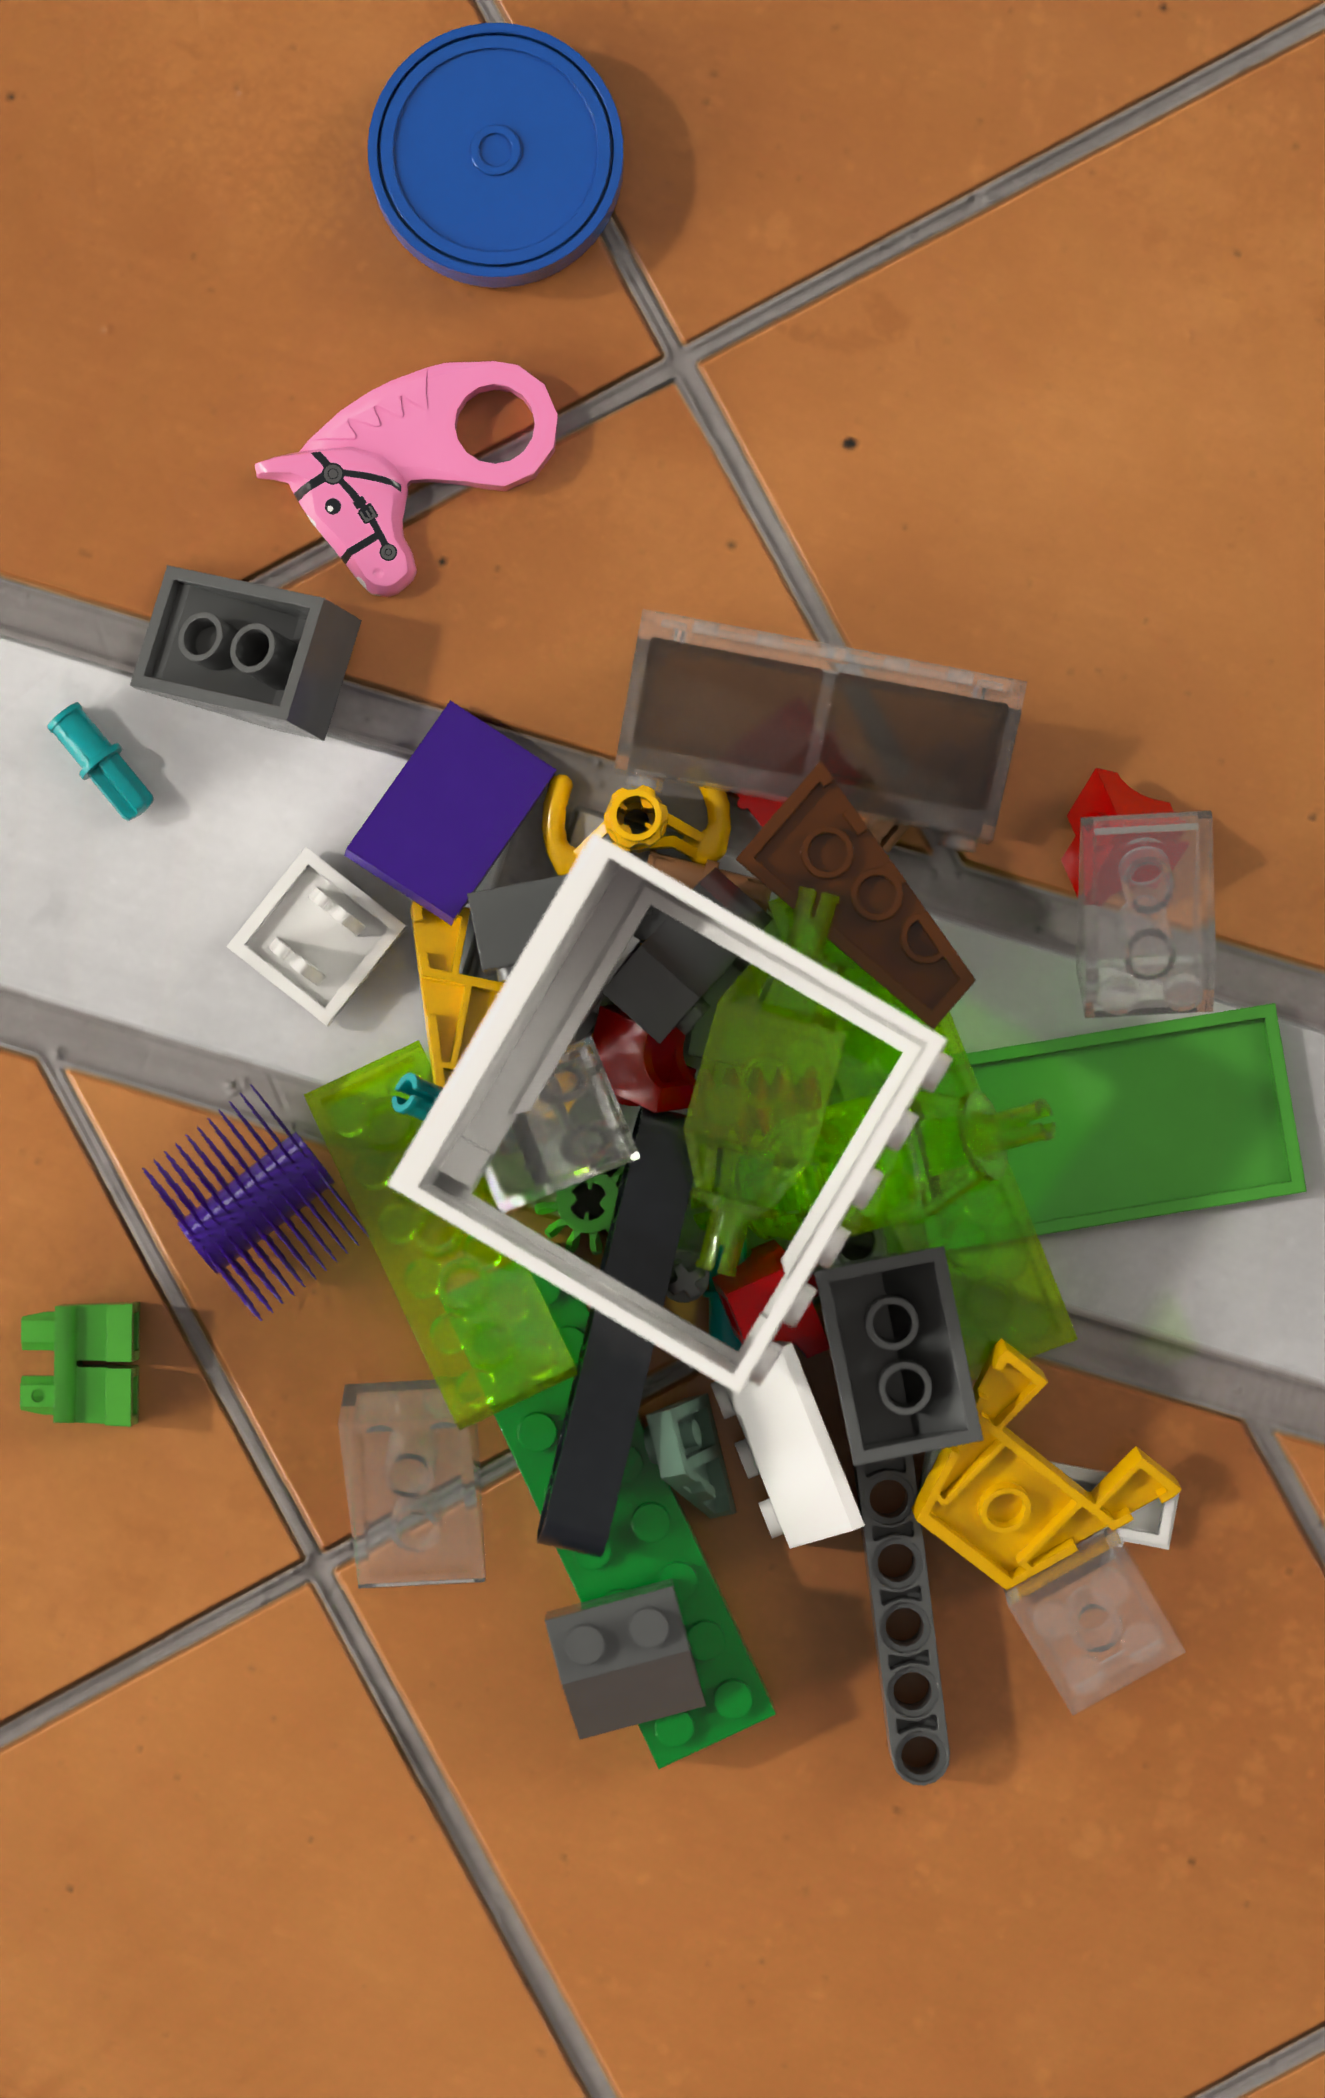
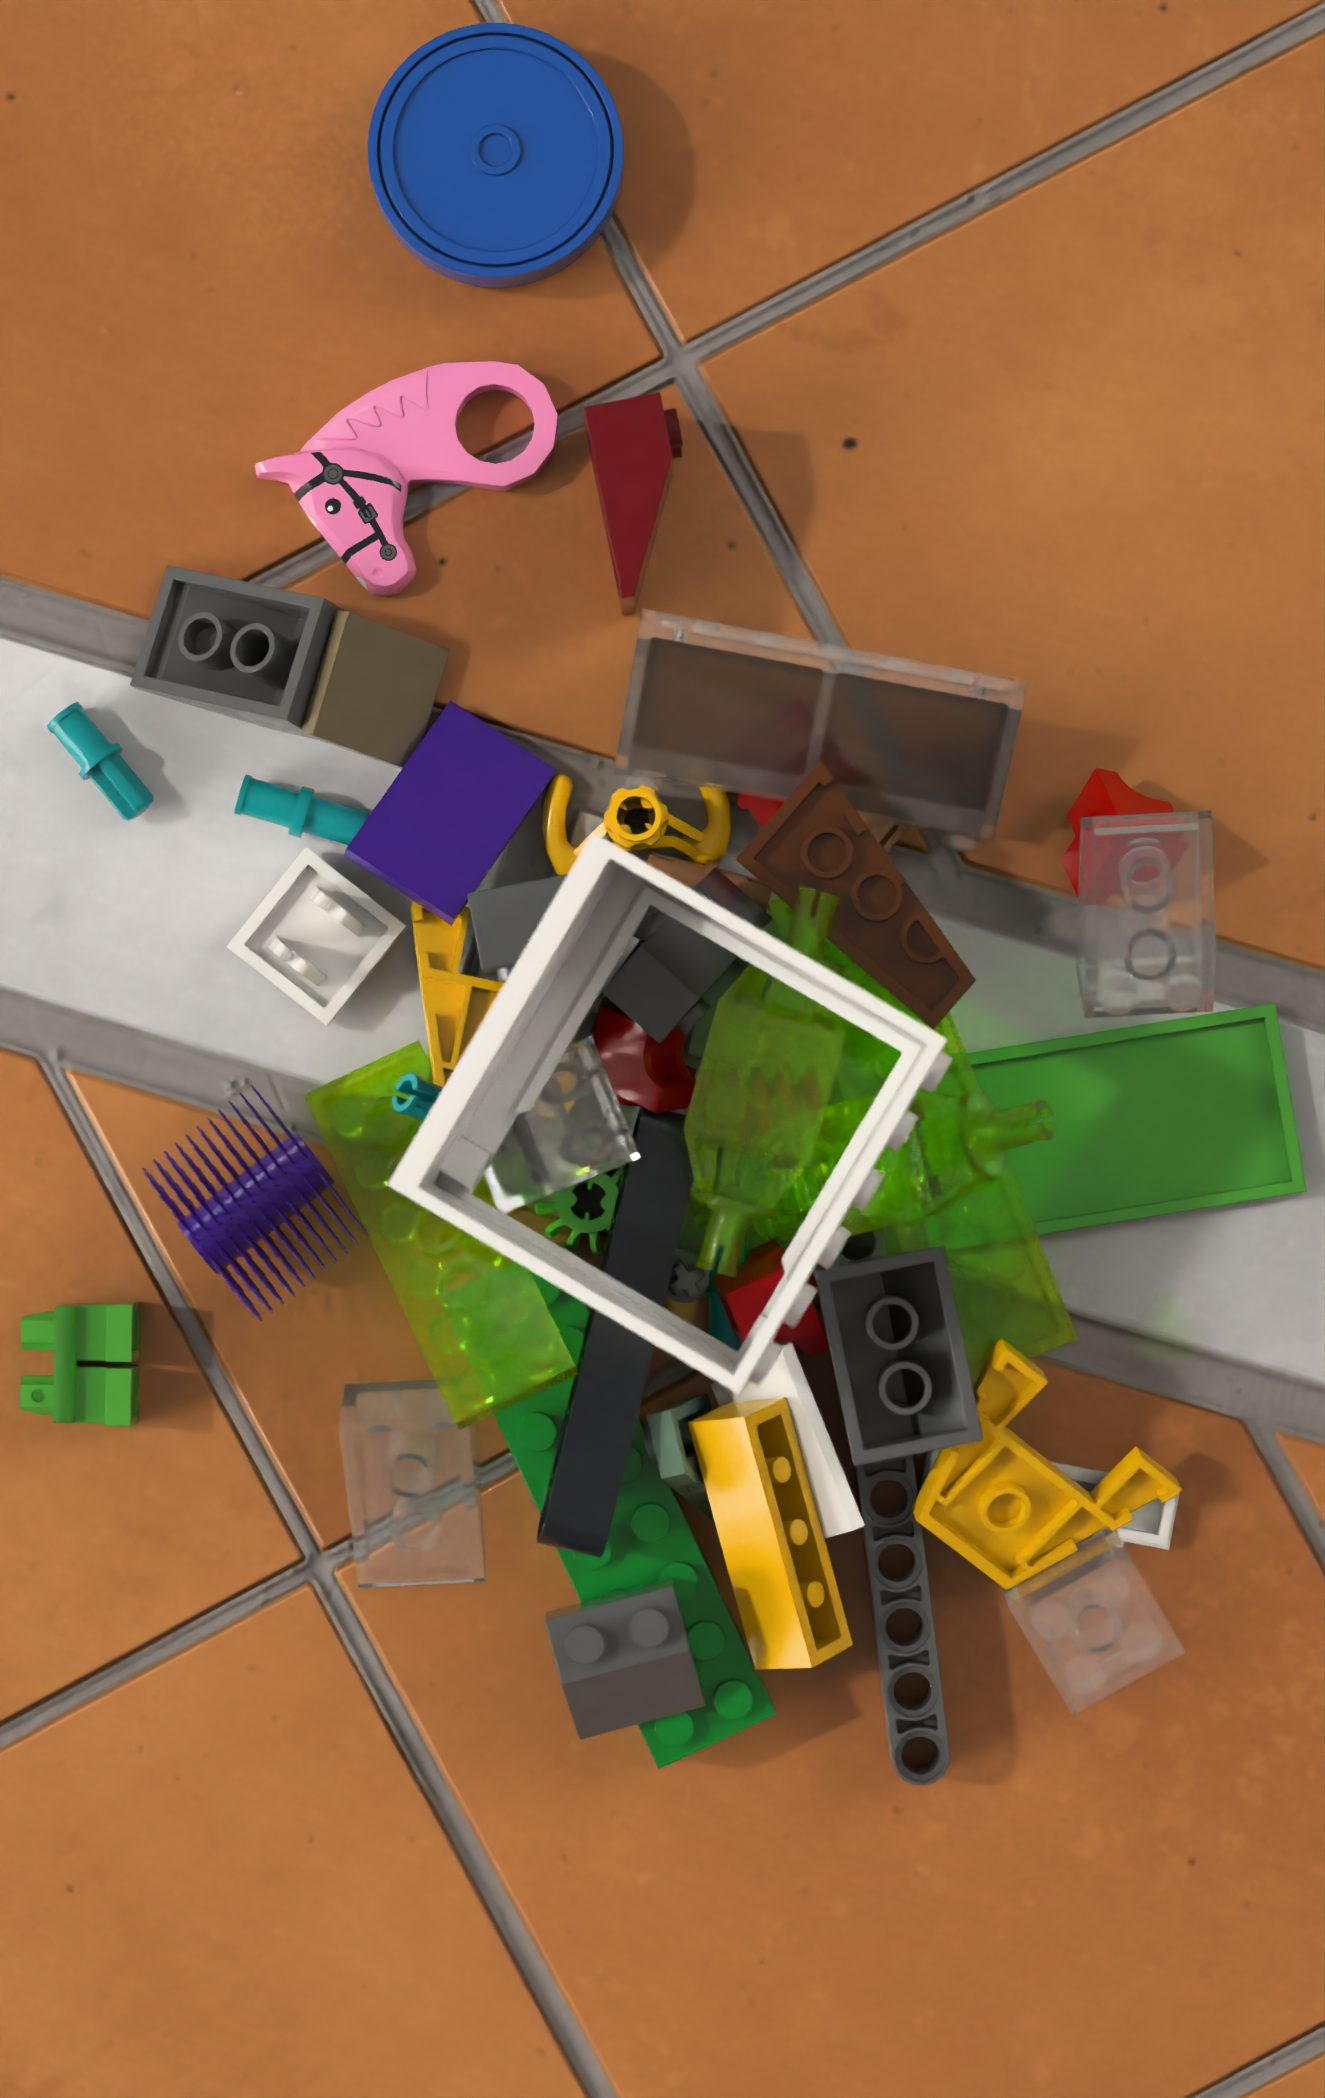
none -> teal pin [234,775,368,845]
none -> dark tan tile [300,610,449,769]
none -> dark red slope [583,392,683,615]
none -> yellow brick [688,1397,853,1670]

